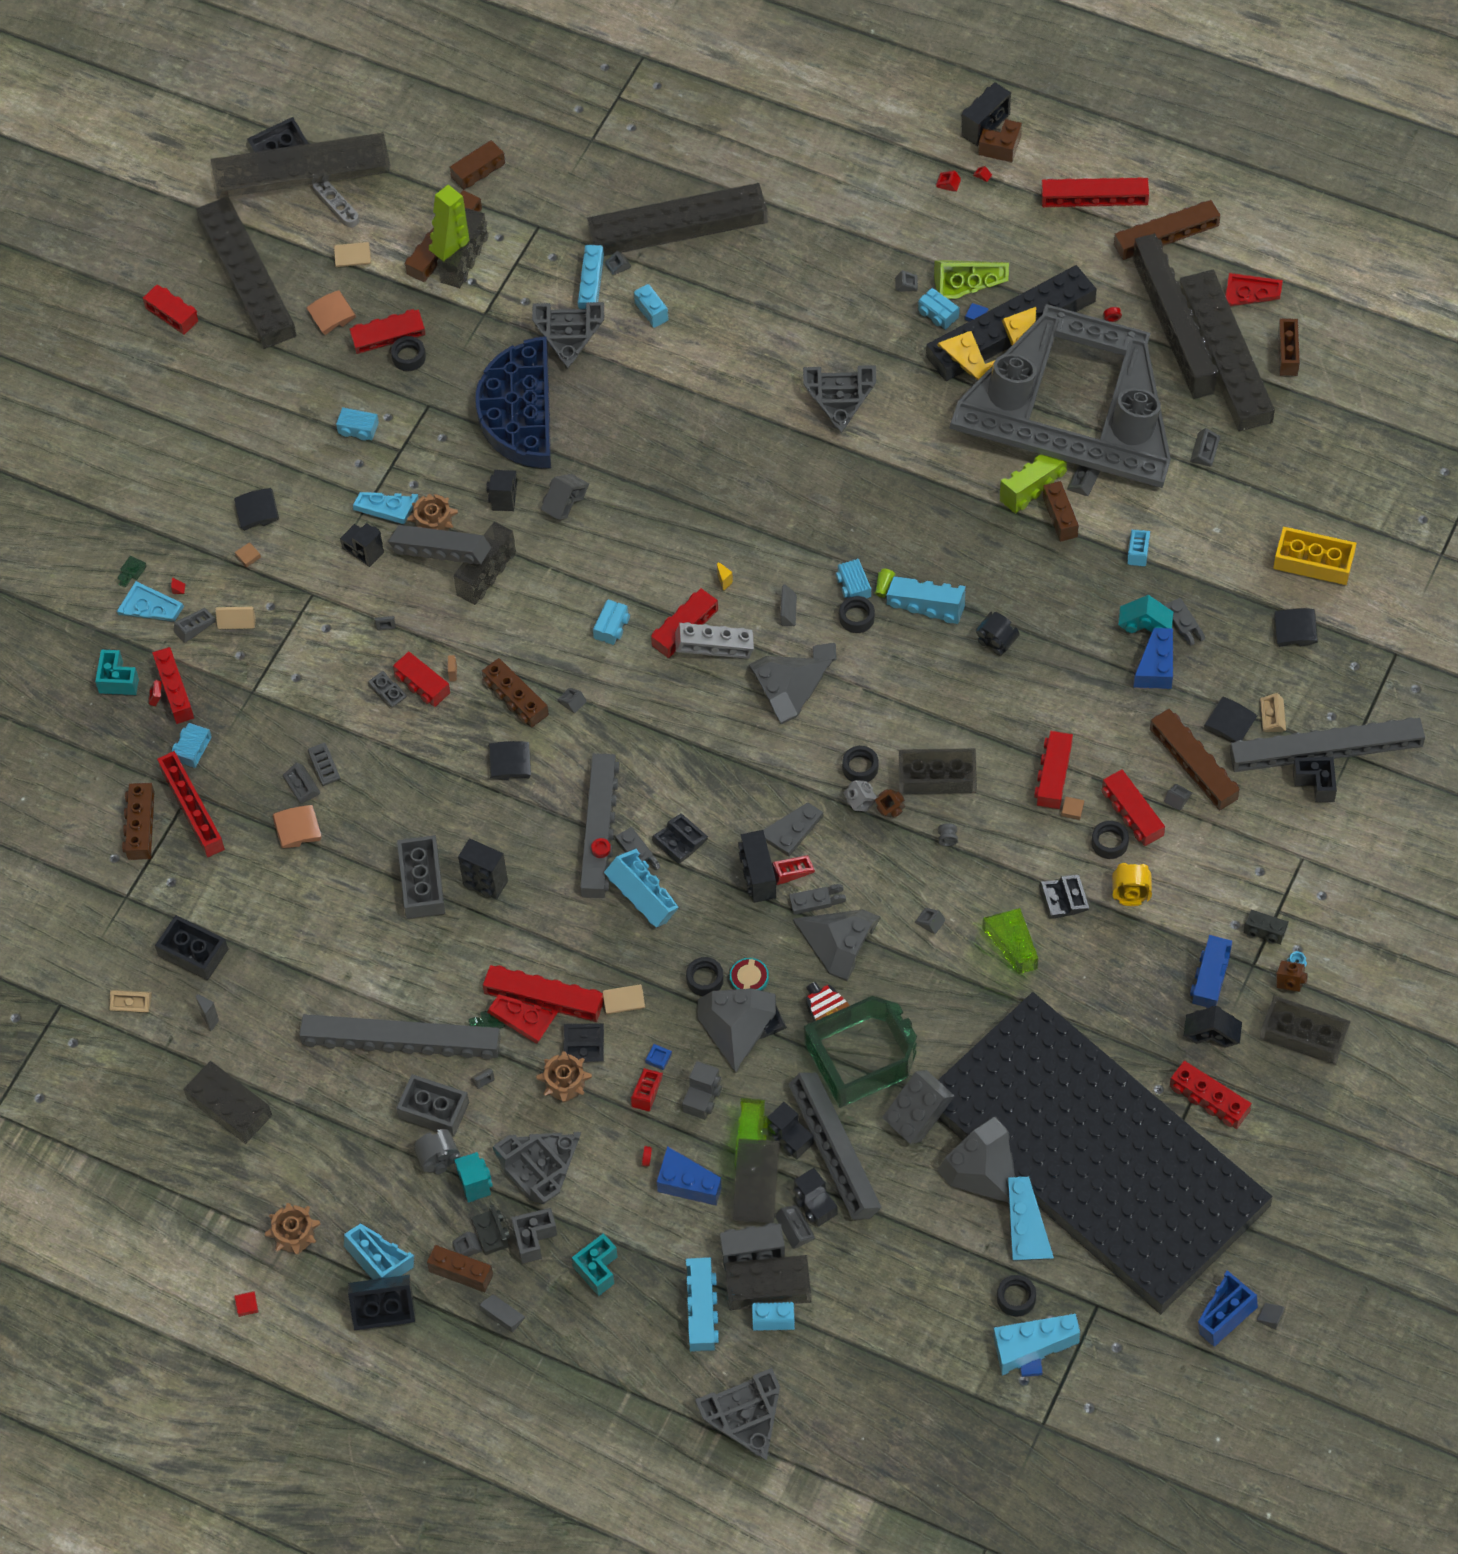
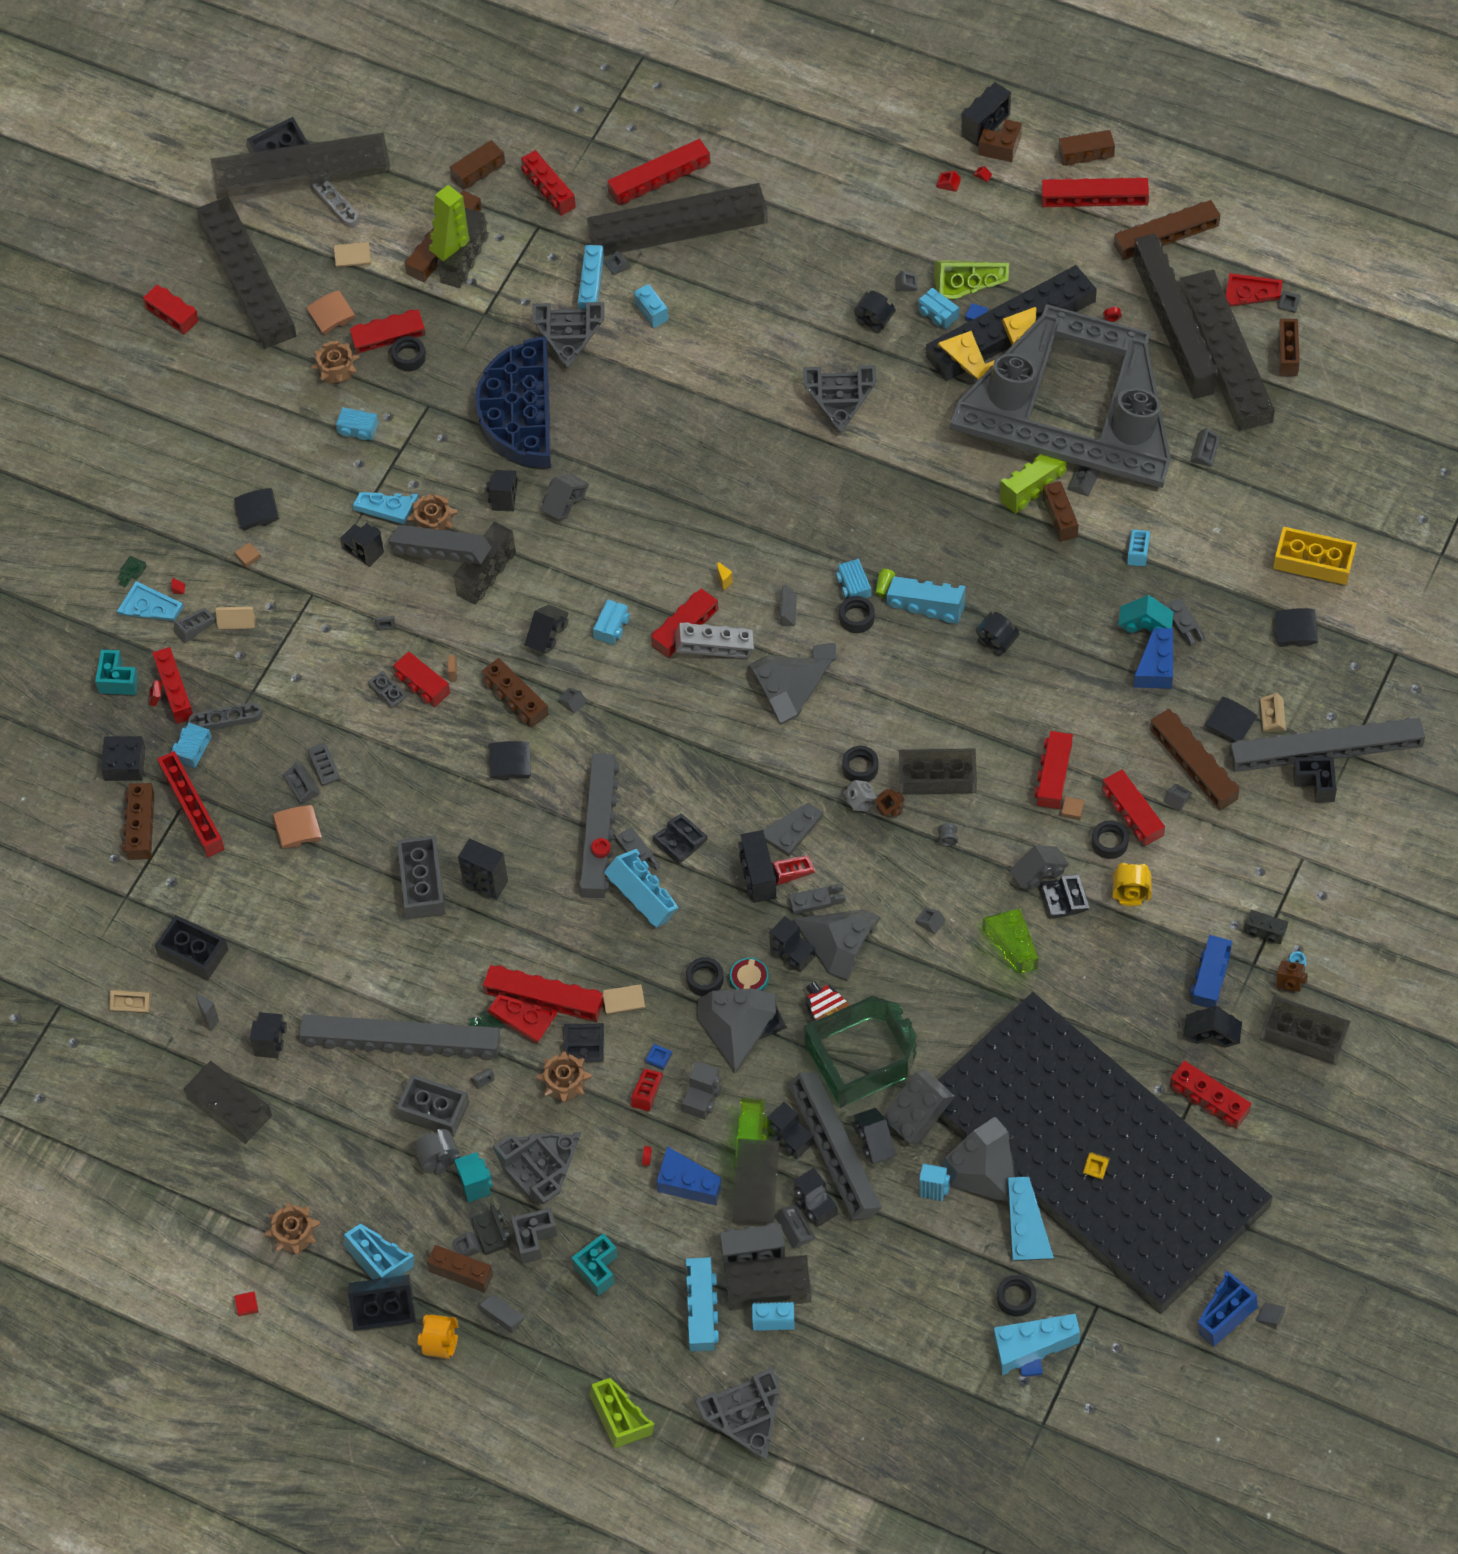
none -> black brick [101,736,146,781]
none -> dark grey beam [188,703,262,730]
none -> black brick [250,1012,287,1058]
none -> medium nougat brick [311,341,359,384]
none -> light orange brick [418,1314,458,1359]
none -> red brick [521,150,576,216]
none -> black brick [524,605,569,653]
none -> lime wedge [589,1377,655,1449]
none -> red brick [607,138,710,206]
none -> black brick [769,916,815,972]
none -> black brick [852,1107,896,1164]
none -> black brick [854,291,896,333]
none -> medium azure brick [919,1164,950,1202]
none -> dark grey brick [1010,845,1069,889]
none -> reddish brown brick [1058,130,1115,166]
none -> yellow slope [1083,1152,1110,1179]
none -> dark grey slope [1278,290,1302,313]

